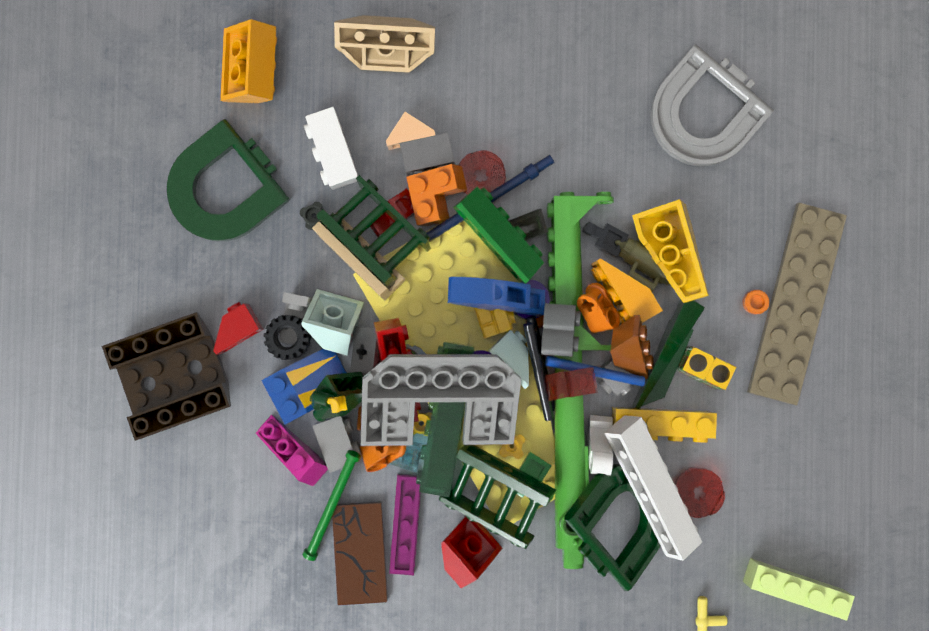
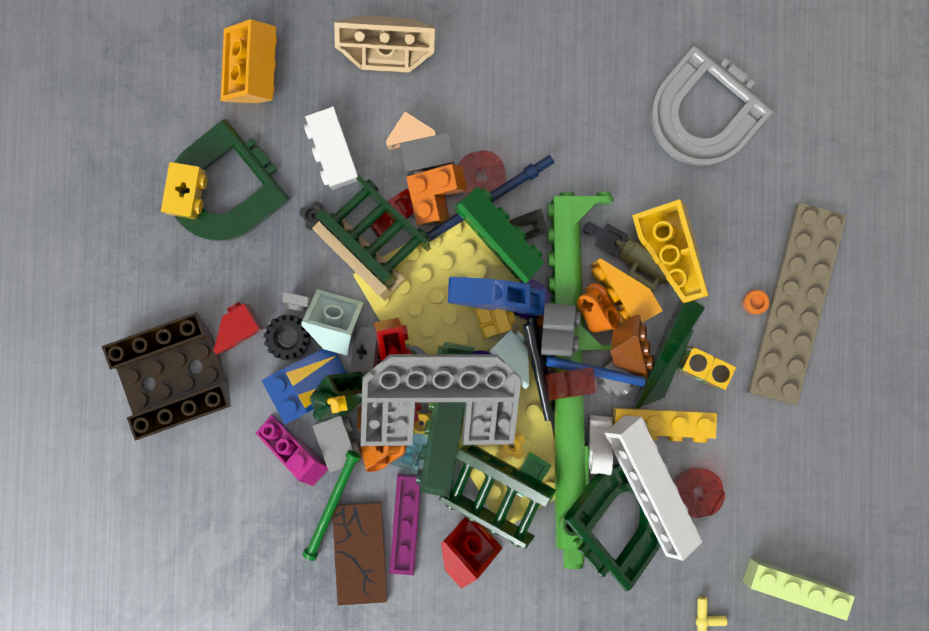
none -> yellow brick [161,162,208,220]

